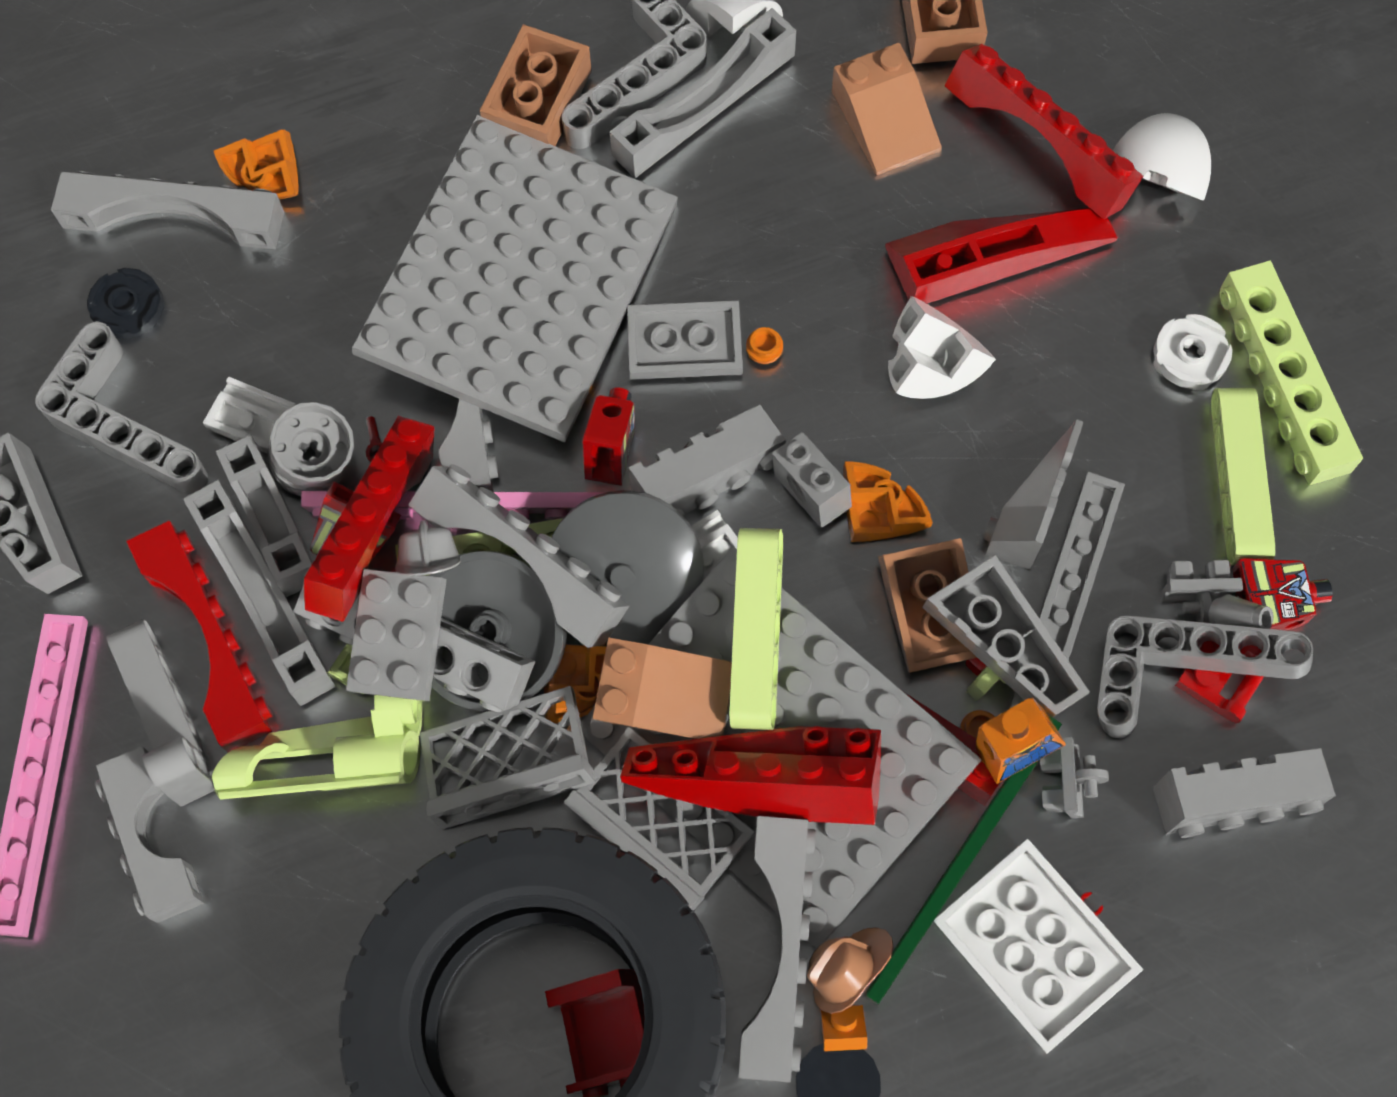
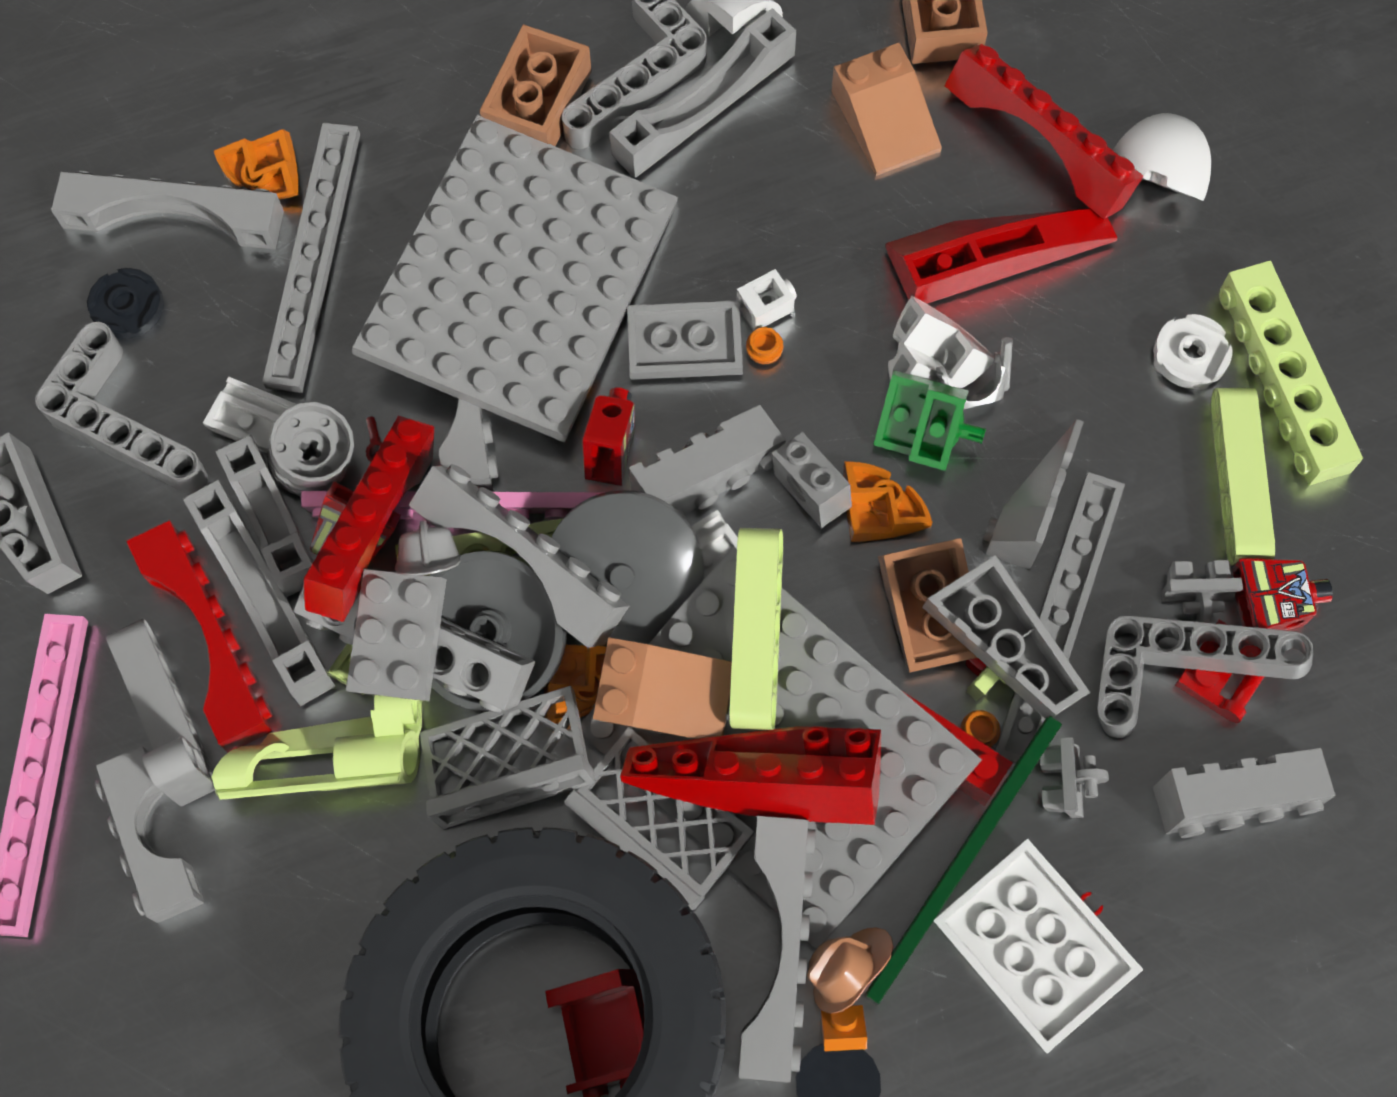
orange torso [975,697,1066,784] -> none
light grey cone [1209,594,1274,629] -> none
none -> light grey plate [262,123,360,393]
none -> white brick [736,269,797,331]
none -> green plate [873,370,986,471]
none -> light grey helmet [936,337,1013,409]

